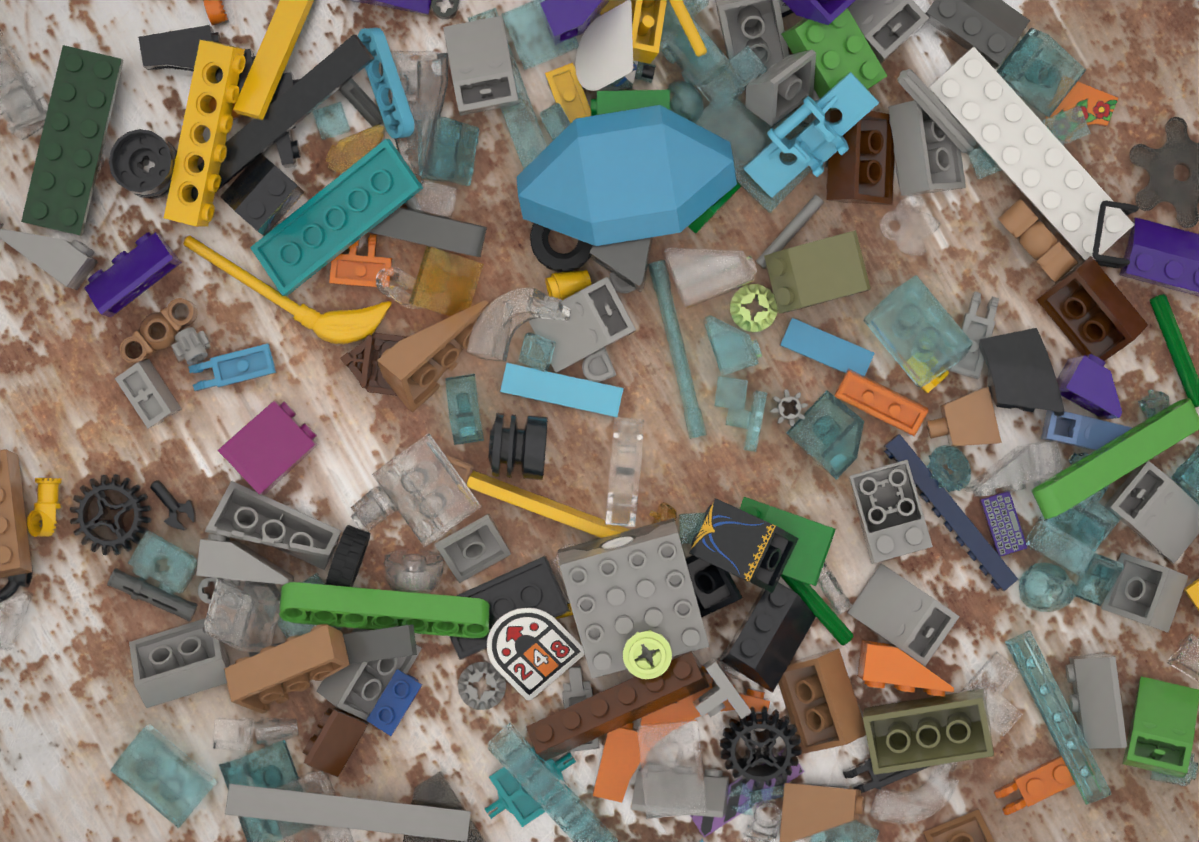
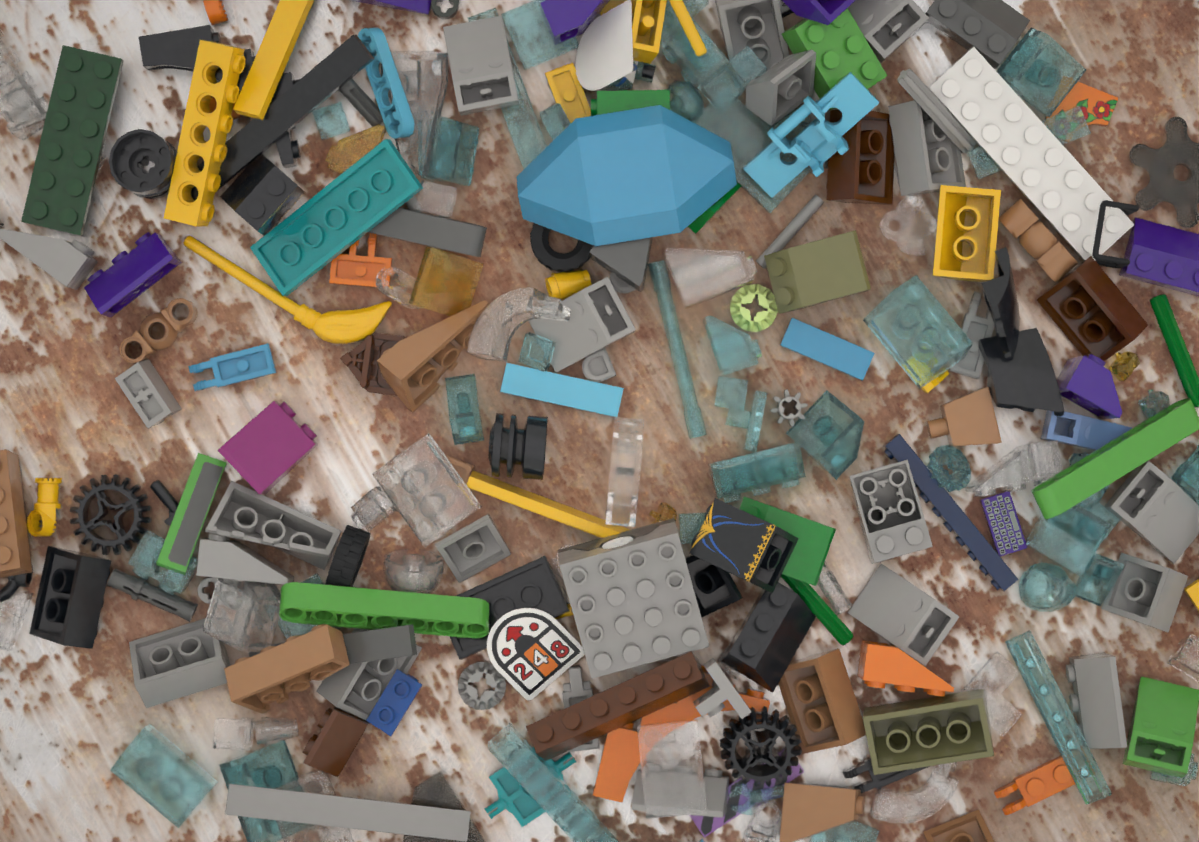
light grey gear [171,327,211,365] -> none
yellowish green gear [623,630,672,679] -> none
orange tile [834,369,929,437] -> none
none -> black slope [29,546,111,649]
none -> tile [156,453,227,575]
none -> clear light blue slope [708,442,806,503]
none -> yellow slope [932,185,1001,282]
none -> black slope [982,247,1020,360]
none -> clear yellow piece [1109,351,1140,381]

